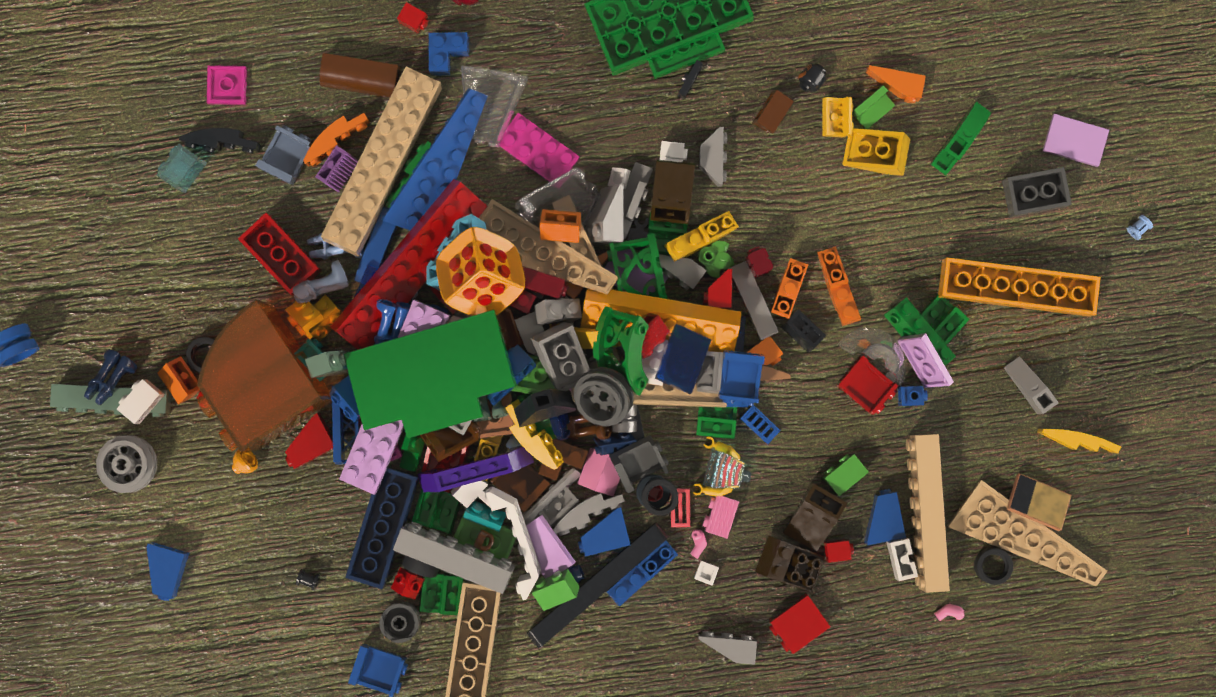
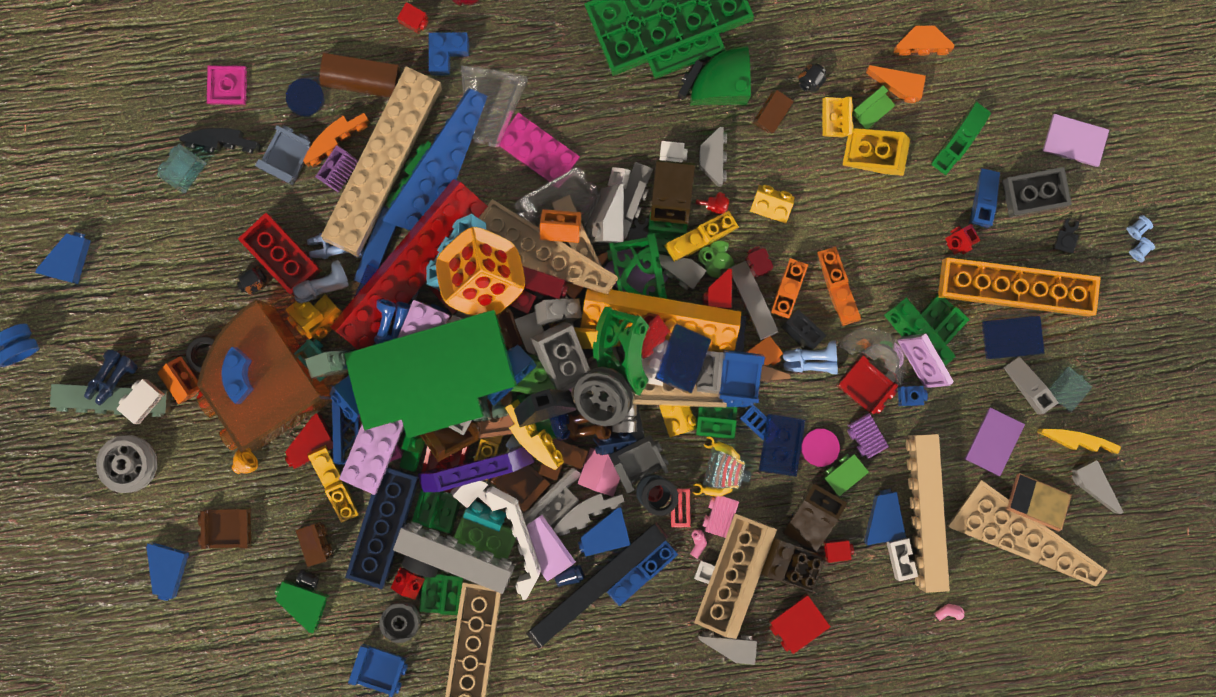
reddish brown tile [473,529,494,551] -> none
bright green brick [532,569,580,611] -> none
black tyre [974,547,1013,585] -> none
none -> blue slope [35,232,91,284]
none -> reddish brown panel [198,508,252,549]
none -> blue brick [222,347,254,404]
none -> black head [237,267,267,295]
none -> green slope [275,580,329,634]
none -> clear blue tile [286,78,324,117]
none -> reddish brown slope [295,522,334,567]
none -> yellow slope [308,445,359,523]
none -> yellow bracket [659,405,697,437]
none -> green brick [690,46,751,105]
none -> tan brick [694,514,777,639]
none -> red piece [696,192,729,214]
none -> yellow bracket [750,185,795,224]
none -> clear blue tile [759,414,805,477]
none -> light blue piece [783,340,838,375]
none -> dark pink tile [801,429,840,467]
none -> medium lavender brick [847,413,889,458]
none -> orange slope [894,26,954,56]
none -> red brick [945,224,981,255]
none -> medium lavender tile [964,408,1025,476]
none -> blue slope [969,168,1000,228]
none -> clear blue tile [982,316,1045,360]
none -> clear light blue piece [1049,366,1093,412]
none -> black plate [1053,218,1079,254]
none -> light grey slope [1072,460,1124,514]
none -> light blue bush [1129,237,1155,262]

